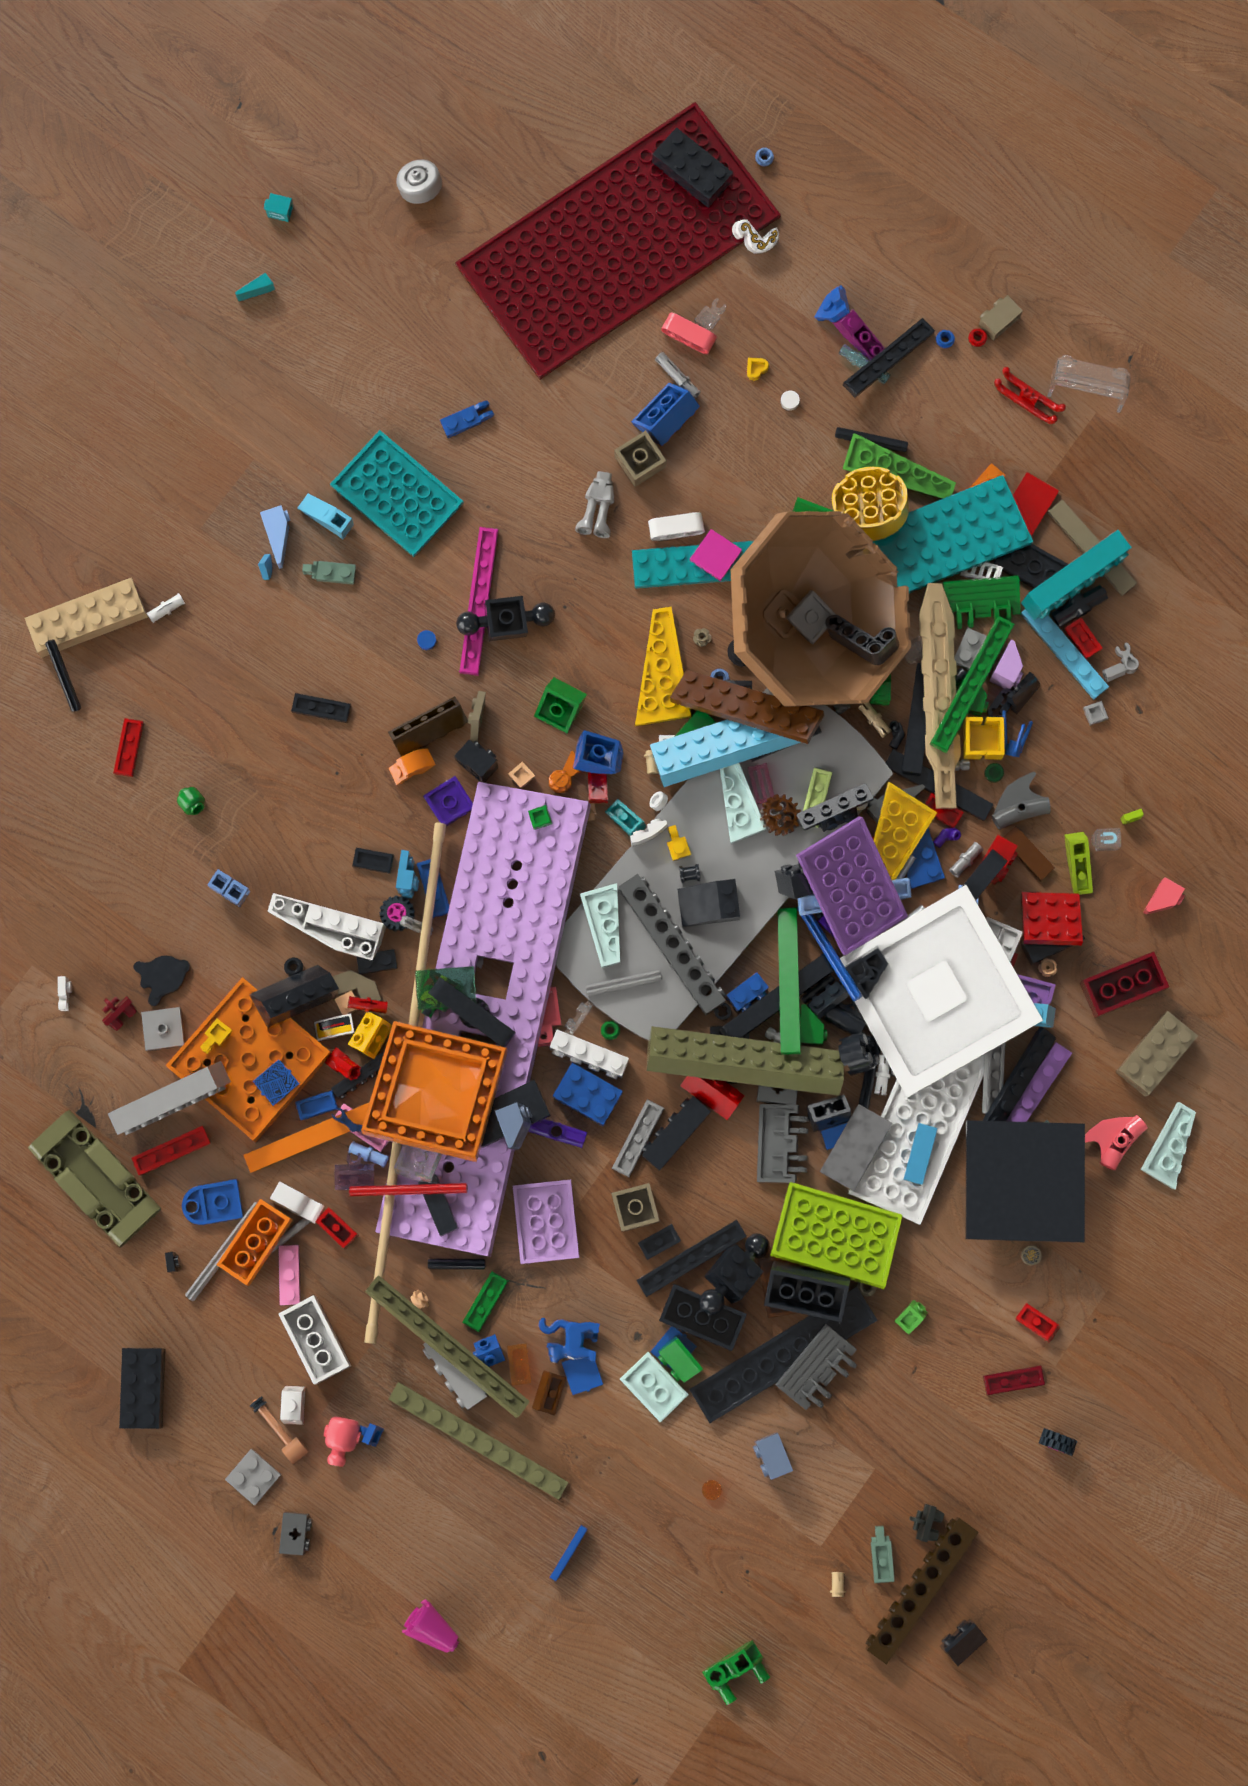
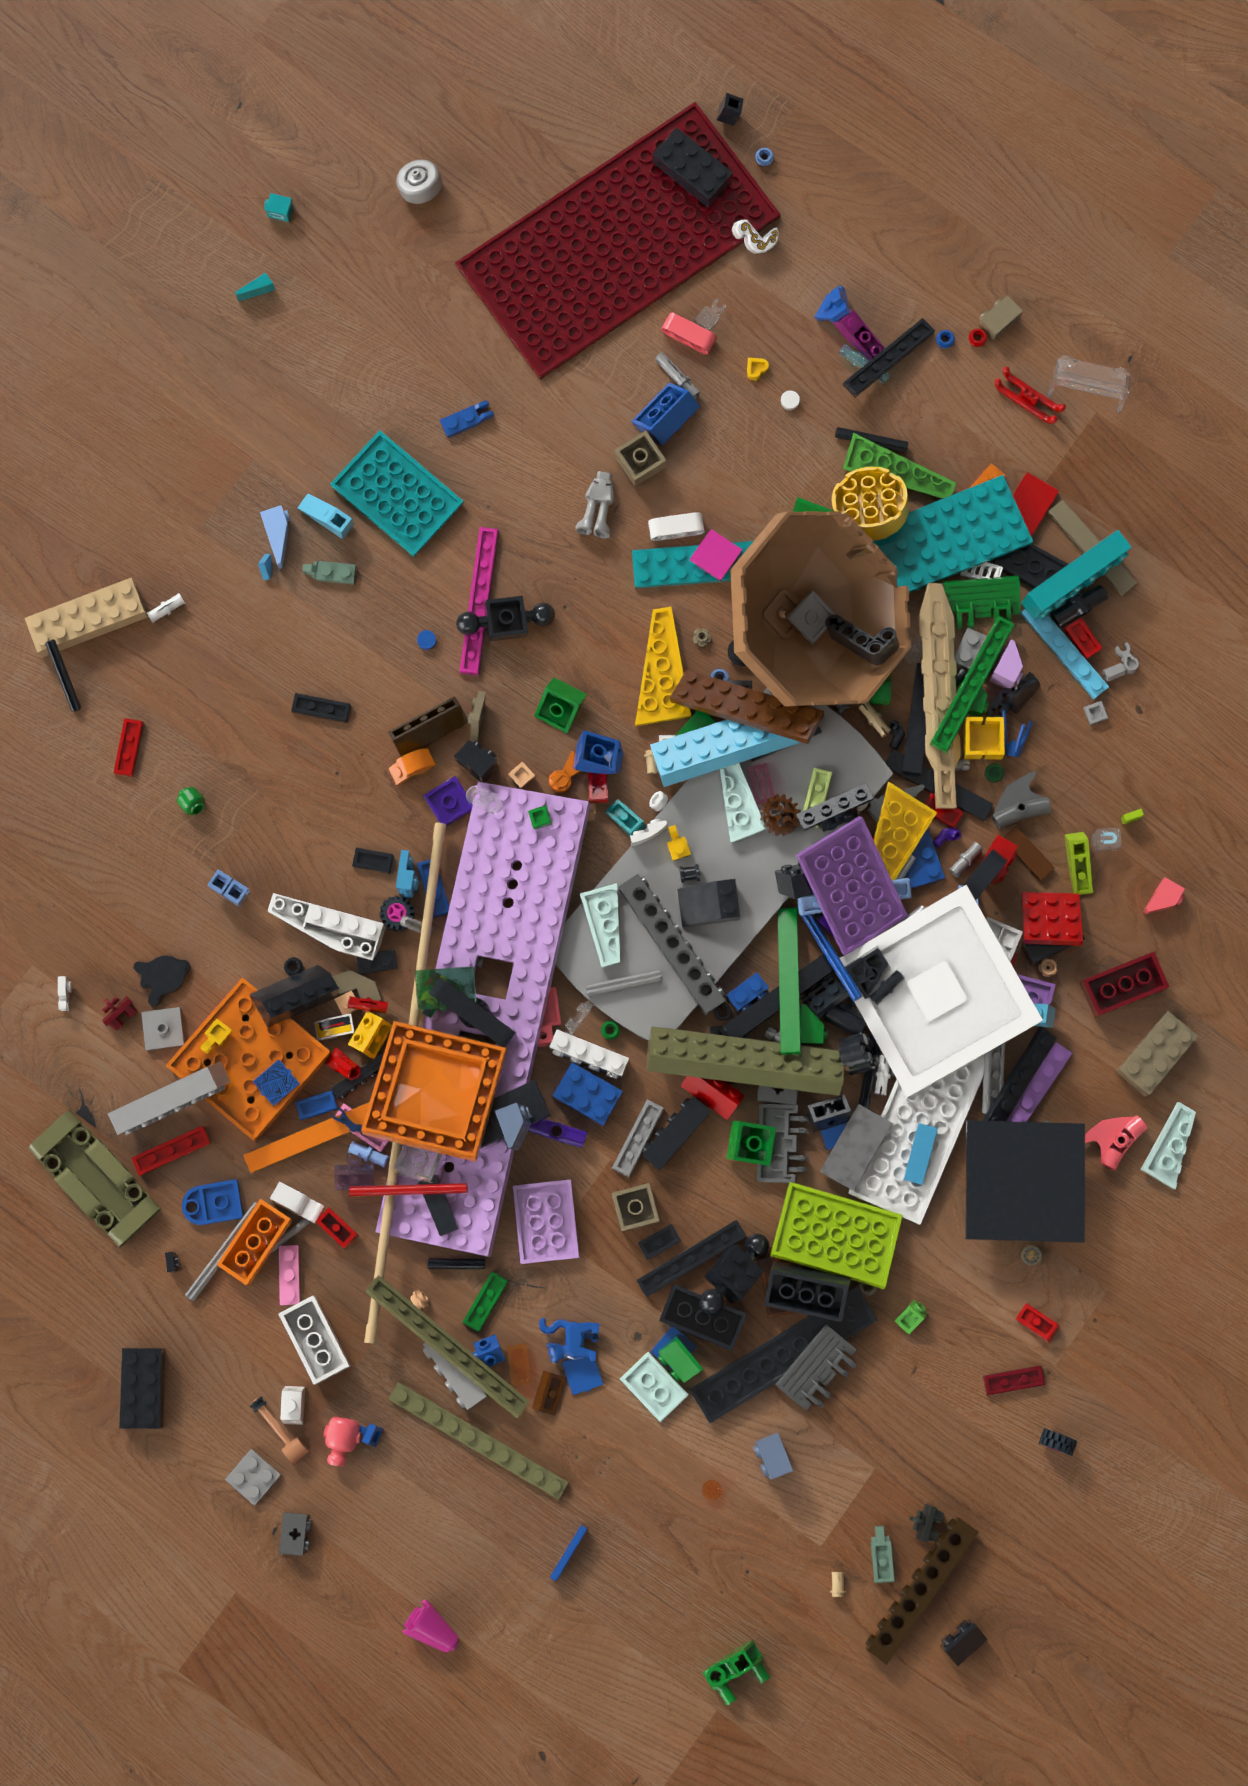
none -> clear plate [466,786,503,814]
none -> black brick [717,93,744,126]
none -> green slope [726,1121,776,1166]
none -> black pin [869,969,905,1005]

